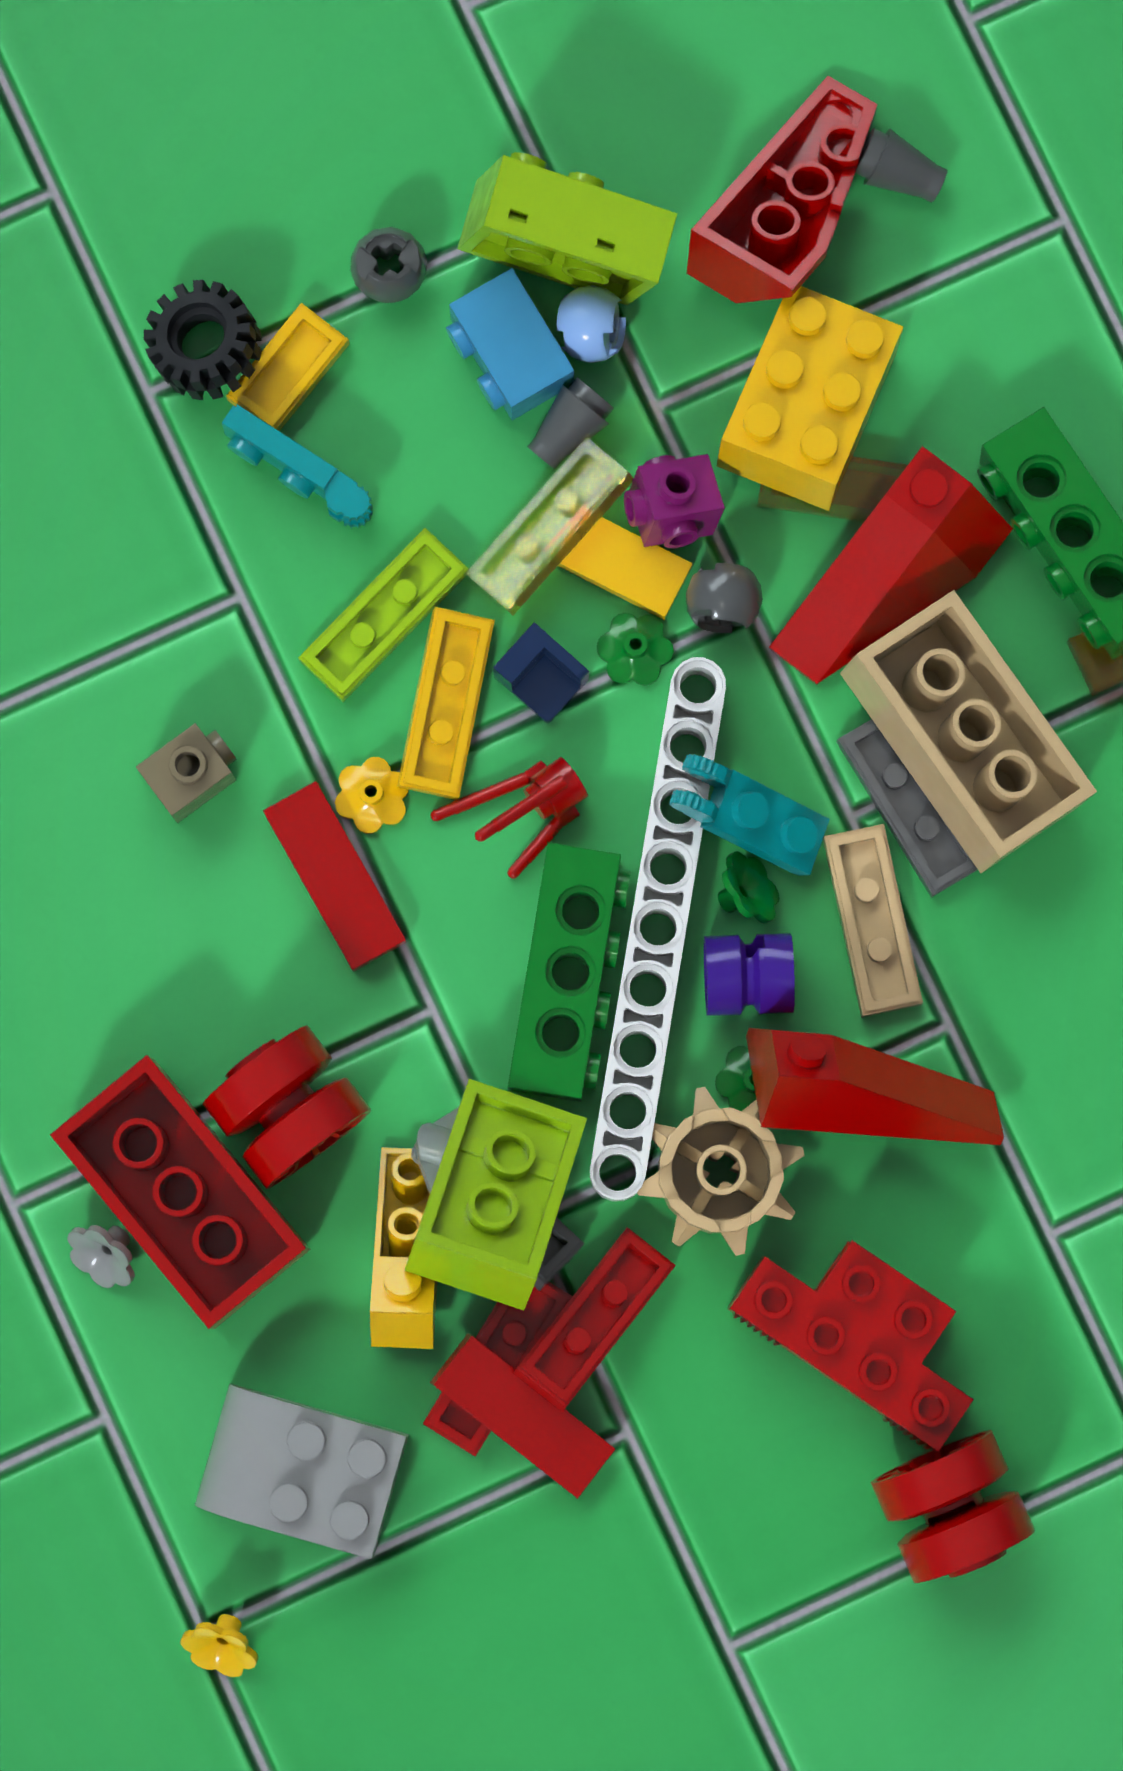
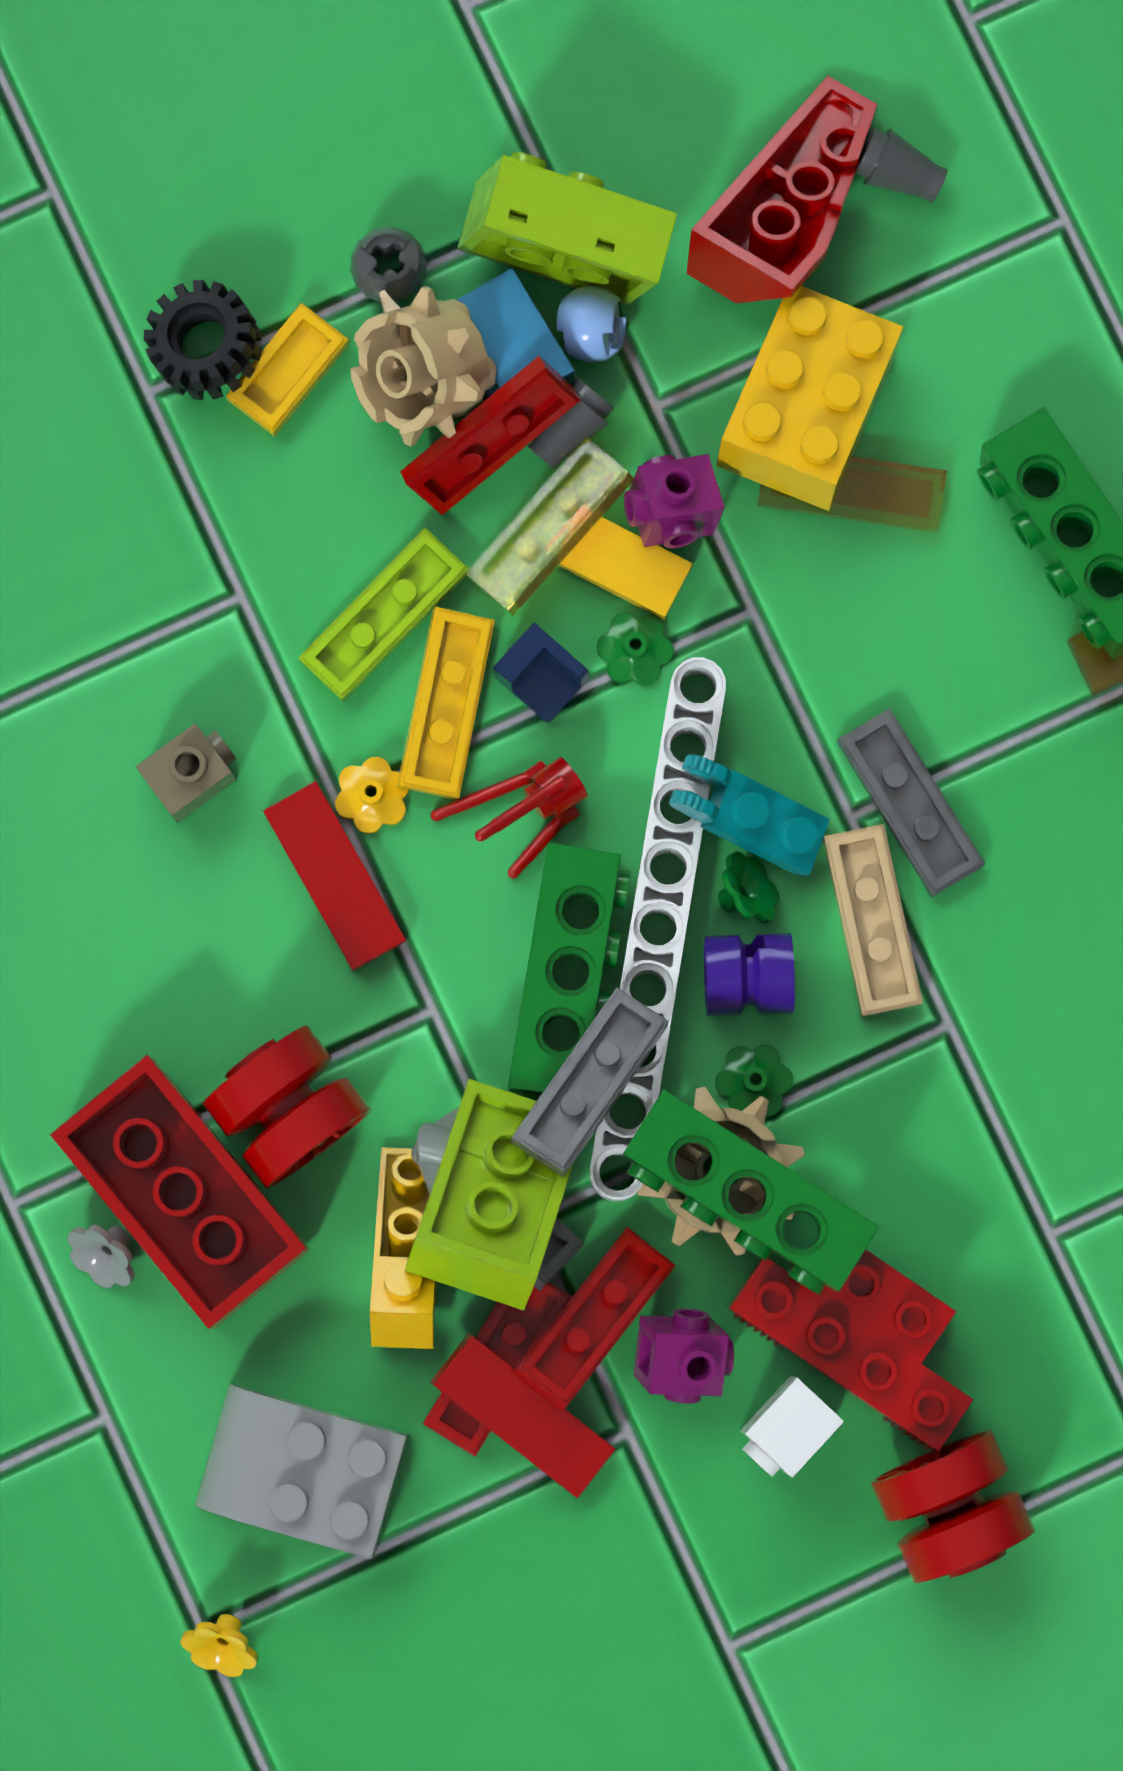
teal hinge [222,404,372,529] -> none
dark grey piece [686,563,763,633] -> none
red wedge [746,1028,1004,1145] -> none
red wedge [768,446,1013,685] -> none
tan brick [840,590,1097,874] -> none
none -> tan brick [350,286,497,447]
none -> red tile [400,356,581,515]
none -> flat silver tile [511,987,669,1177]
none -> green brick [622,1089,880,1295]
none -> magenta brick [633,1308,734,1404]
none -> white brick [740,1376,844,1478]

